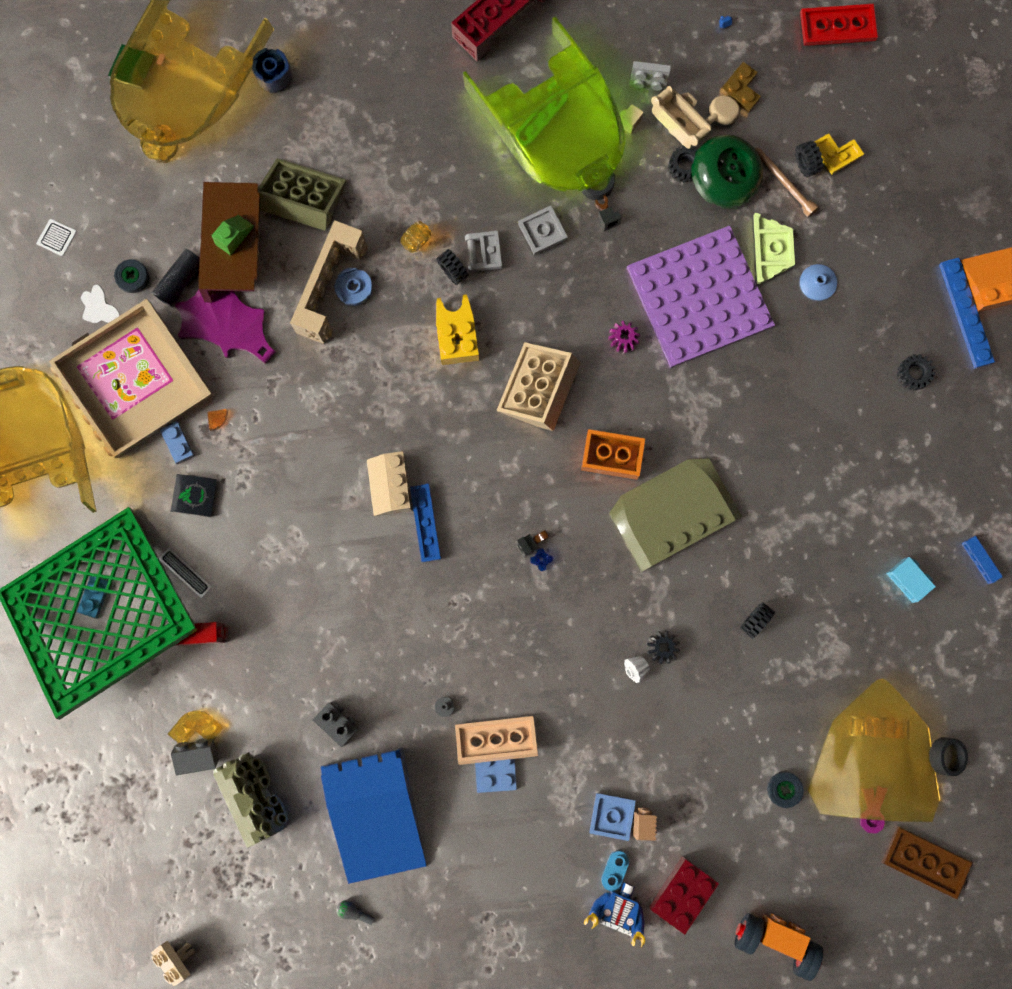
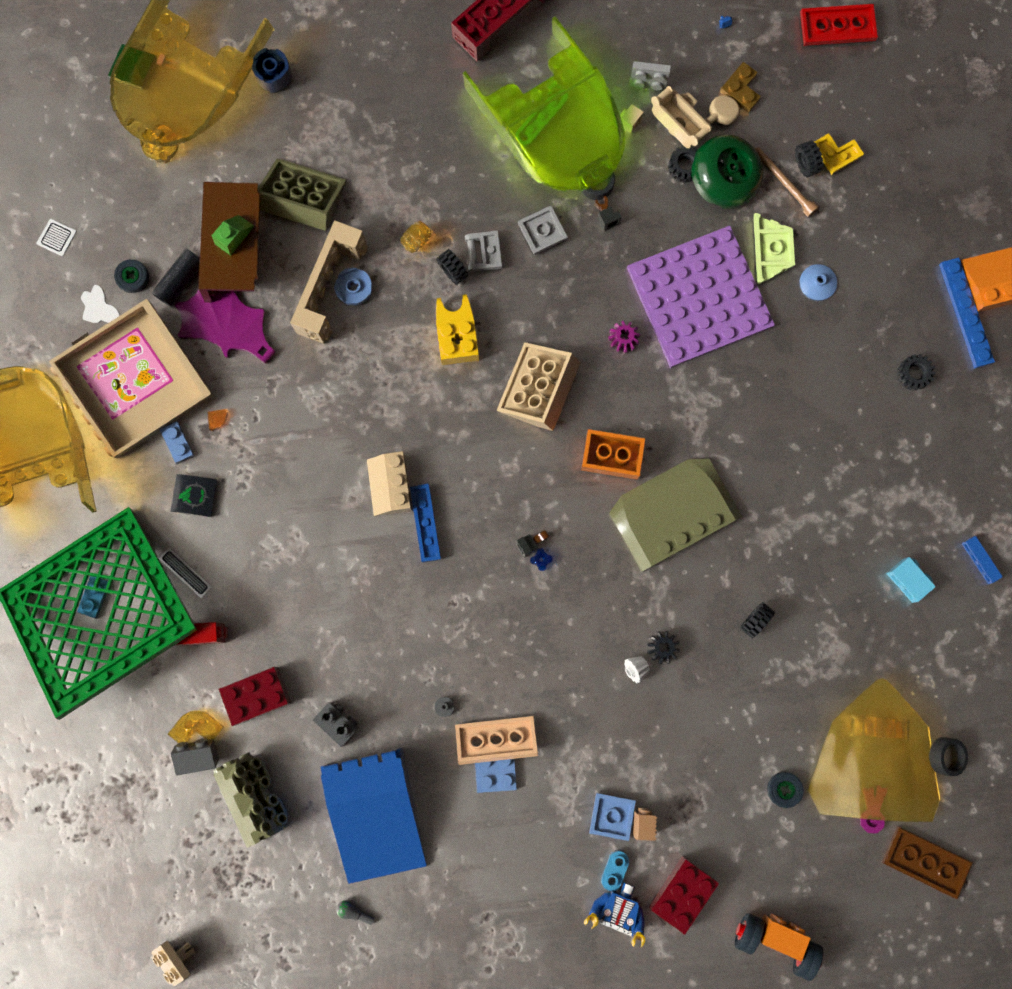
none -> dark red brick [218,667,292,726]

